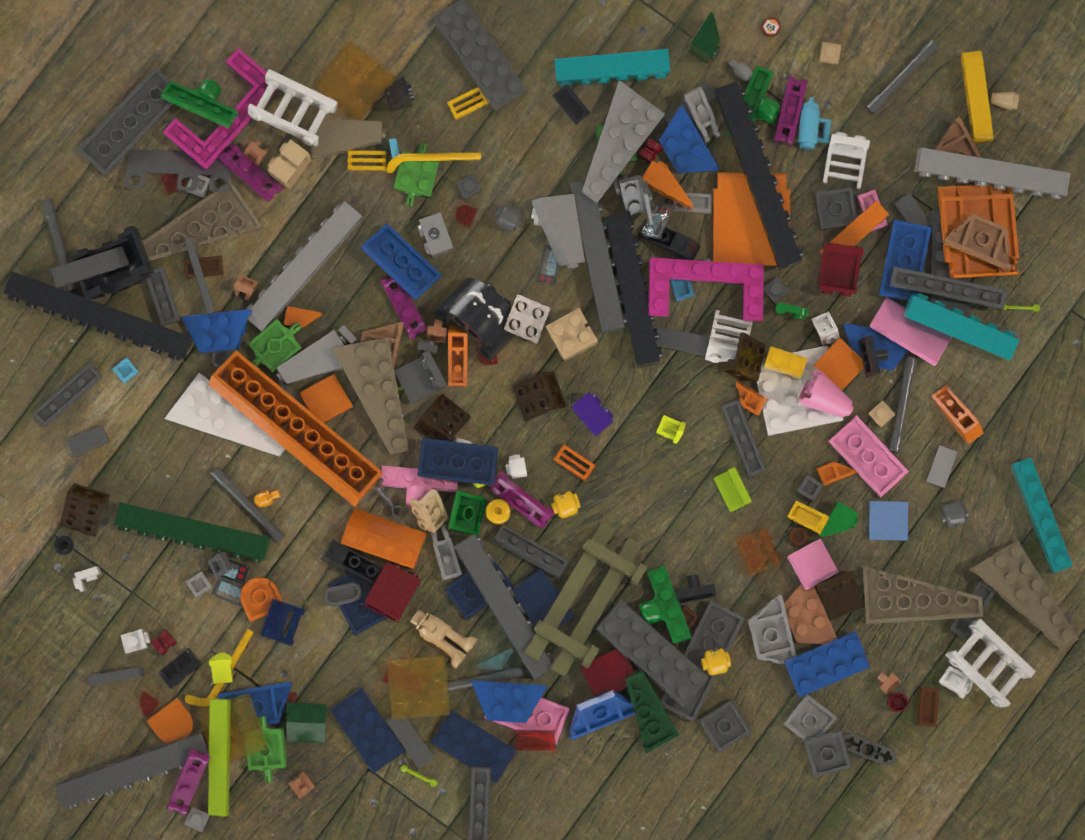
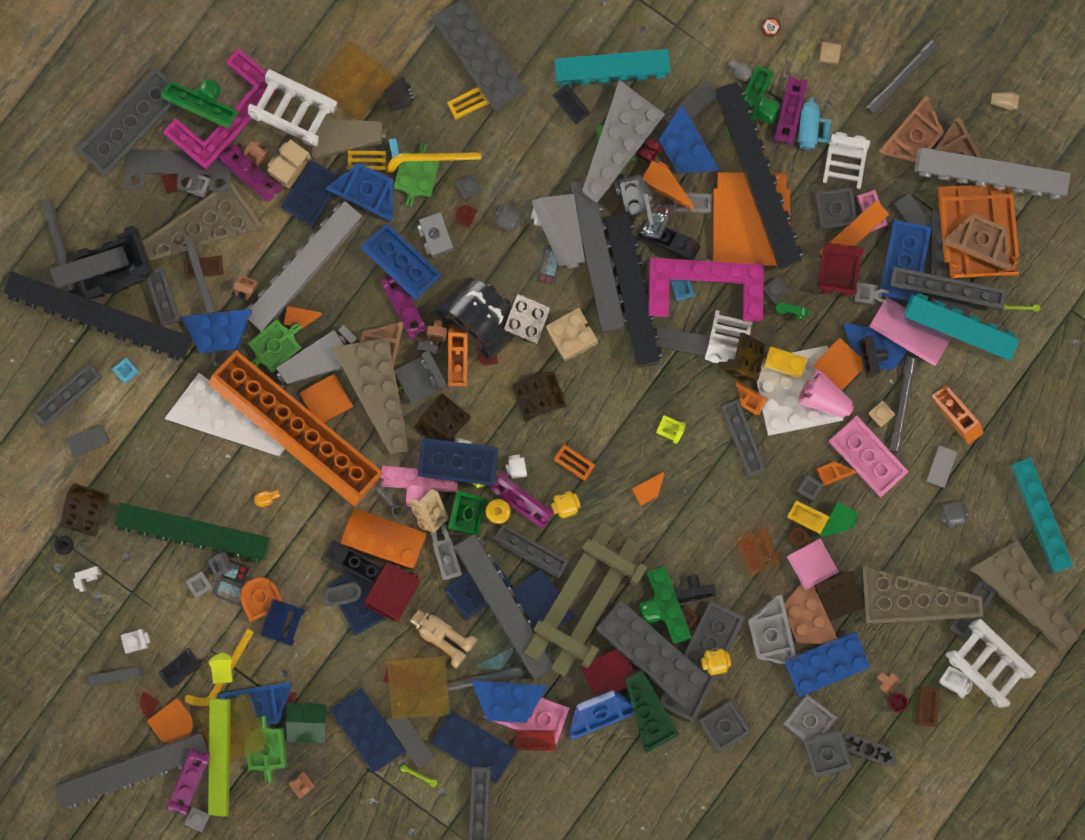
dark red wheel [150,629,177,656] -> none
dark grey piece [210,467,285,543] -> none
dark purple brick [571,392,614,438] -> none
light grey hinge [683,87,720,143] -> none
dark green slope [689,12,721,64] -> none
lime panel [714,467,752,512] -> none
white bracket [811,311,840,346] -> none
medium blue tile [869,501,908,541] -> none
yellow beam [961,50,993,144] -> none
none -> dark blue tile [281,159,339,227]
none -> blue wing [326,163,393,222]
none -> orange tile [632,472,664,506]
none -> light grey plate [855,283,889,304]
none -> nougat wing [879,96,944,162]

